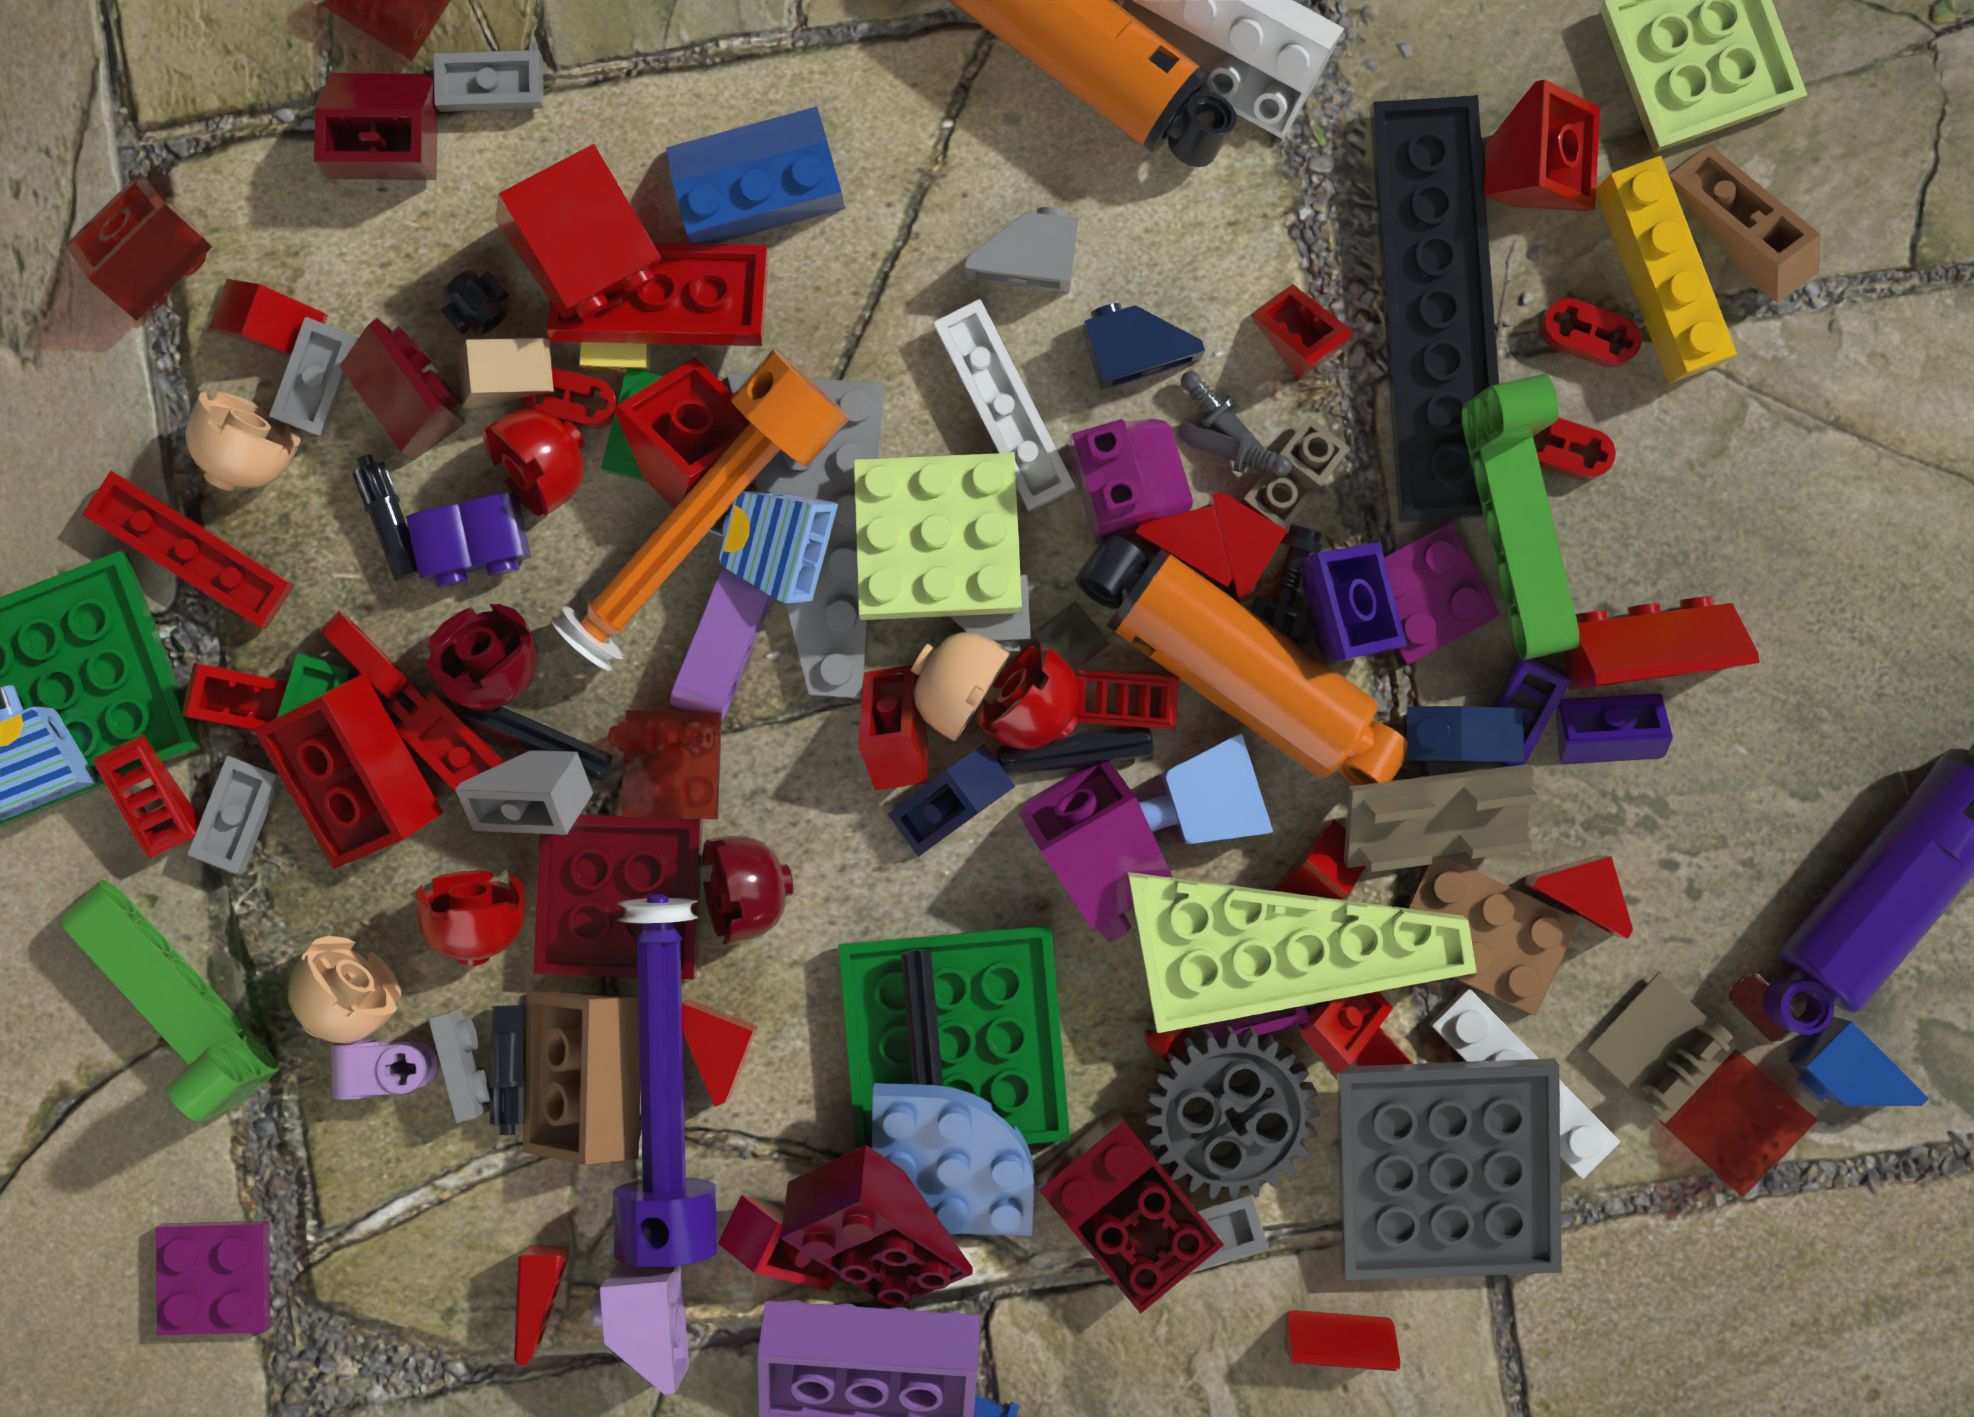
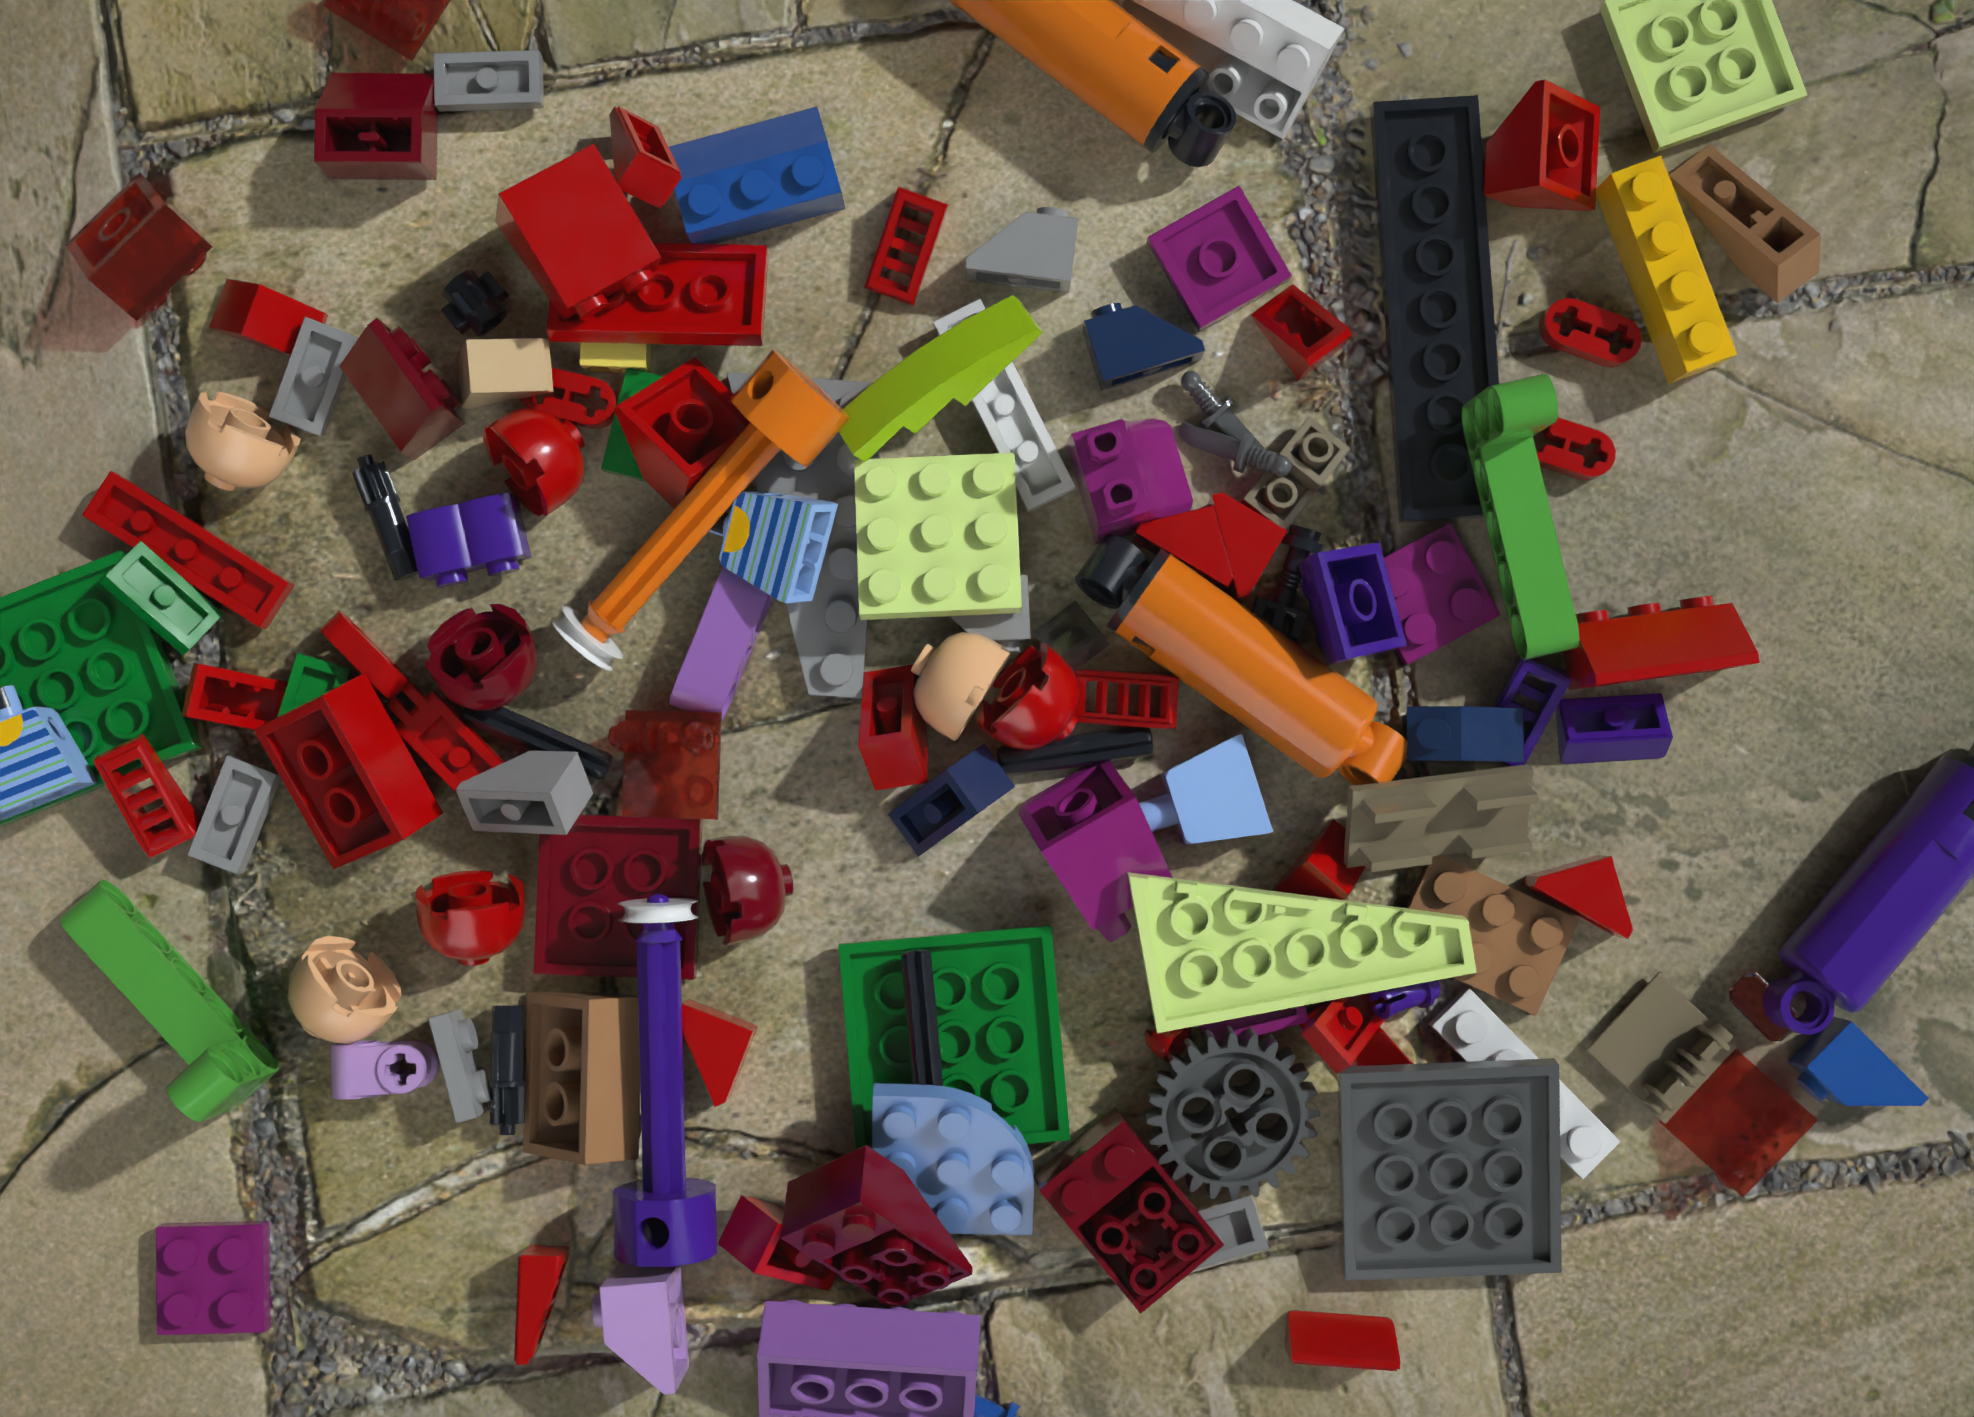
none -> plate [99,541,223,655]
none -> red slope [609,106,682,207]
none -> lime slope [839,295,1043,462]
none -> red slope [864,187,949,306]
none -> magenta plate [1147,185,1292,332]
none -> dark purple pin [1369,980,1441,1020]

